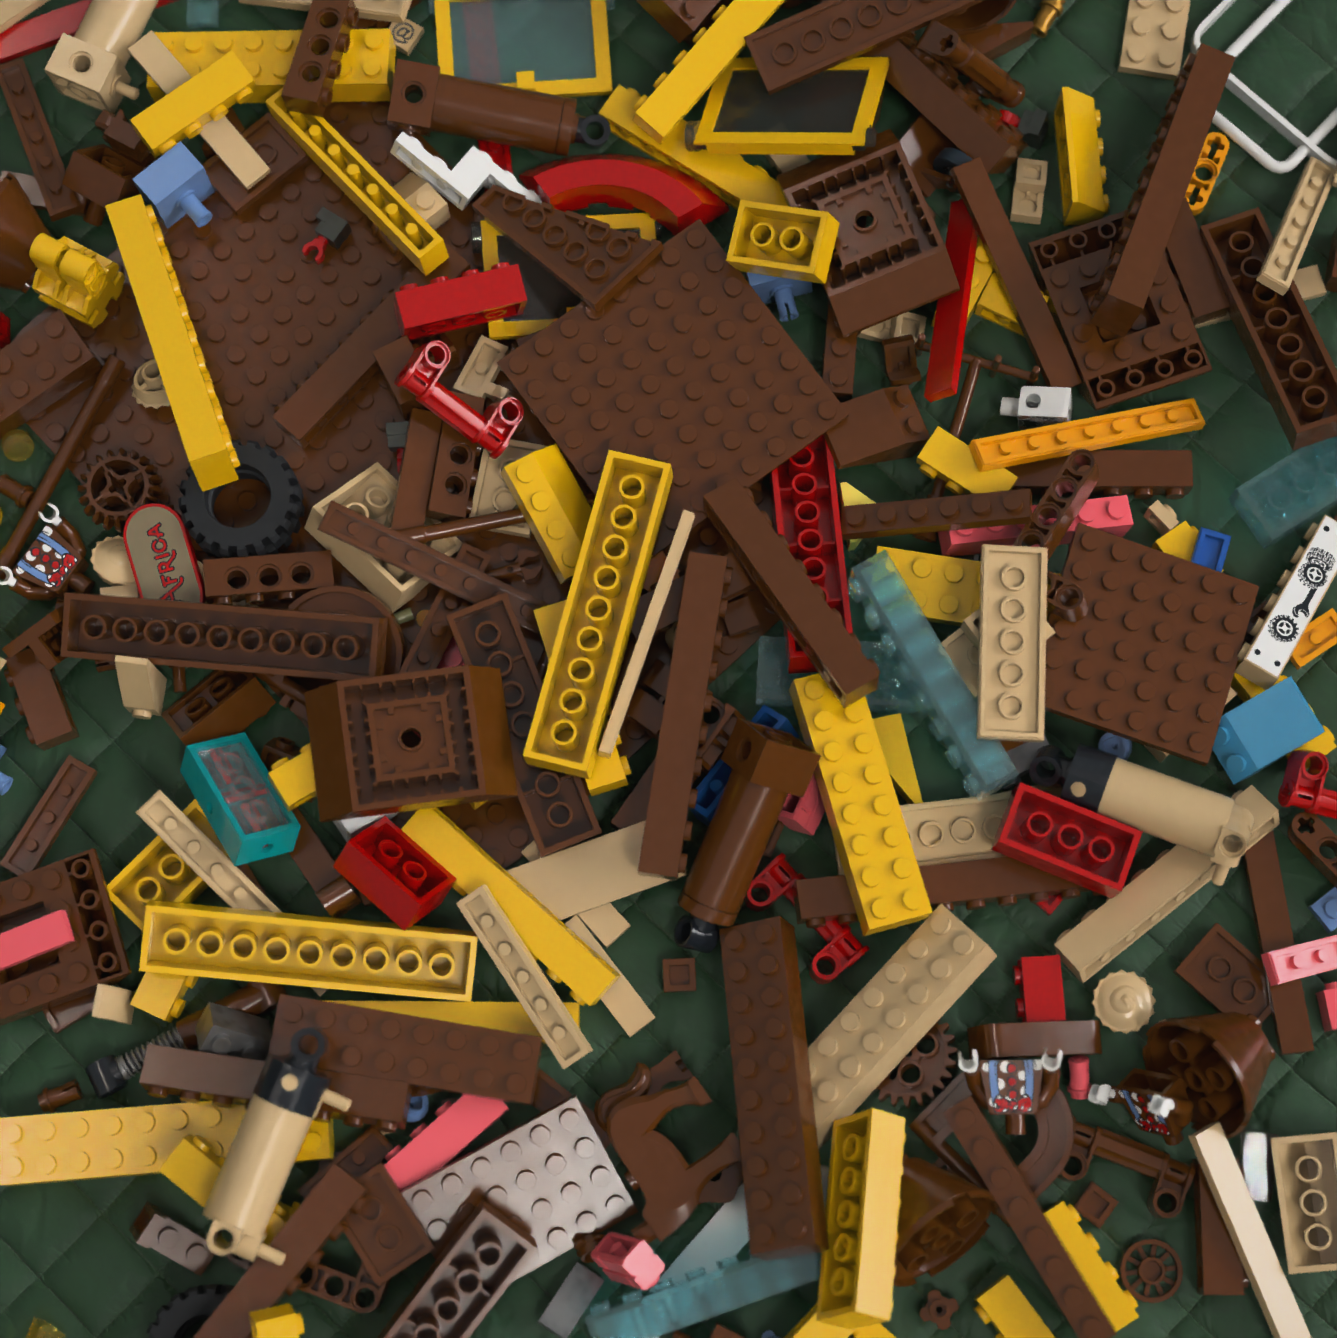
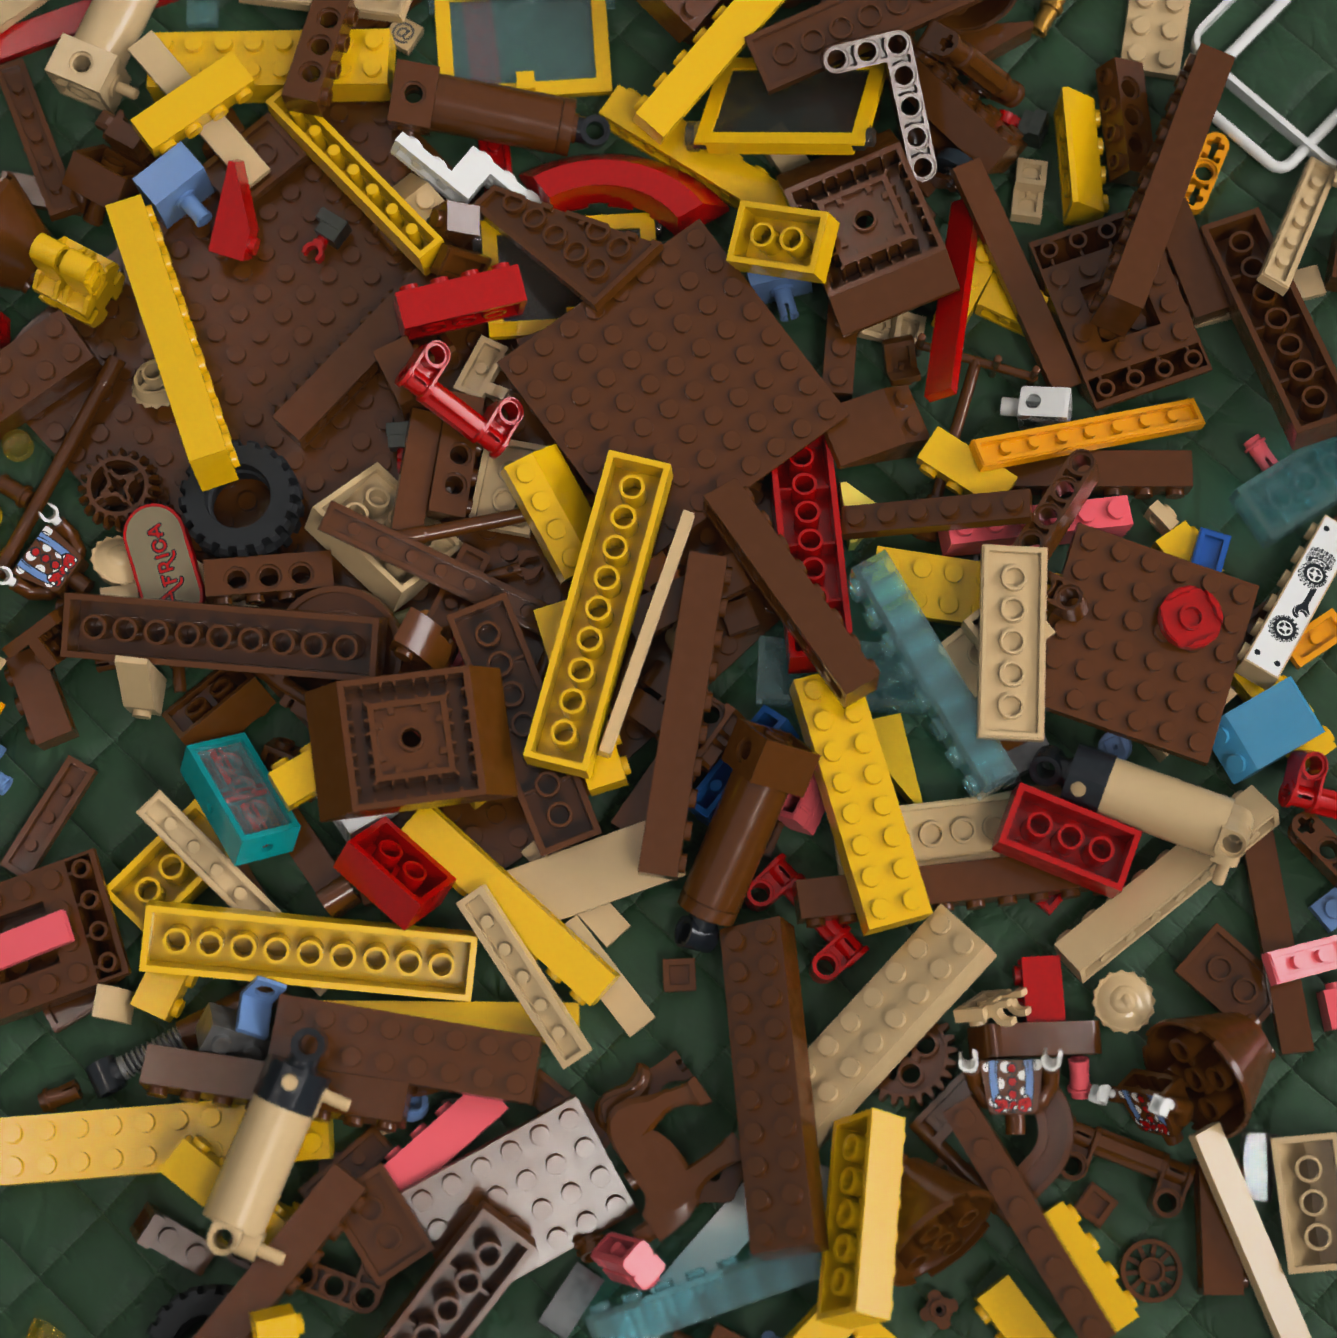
none -> red slope [208,159,260,261]
none -> medium blue bracket [235,975,287,1040]
none -> reddish brown brick [389,607,458,672]
none -> brick [430,200,480,244]
none -> reddish brown tile [431,243,492,279]
none -> beam [820,29,937,182]
none -> tan plate [953,987,1032,1027]
none -> reddish brown brick [1095,57,1153,187]
none -> red tile [1157,585,1224,651]
none -> coral pin [1243,434,1281,475]

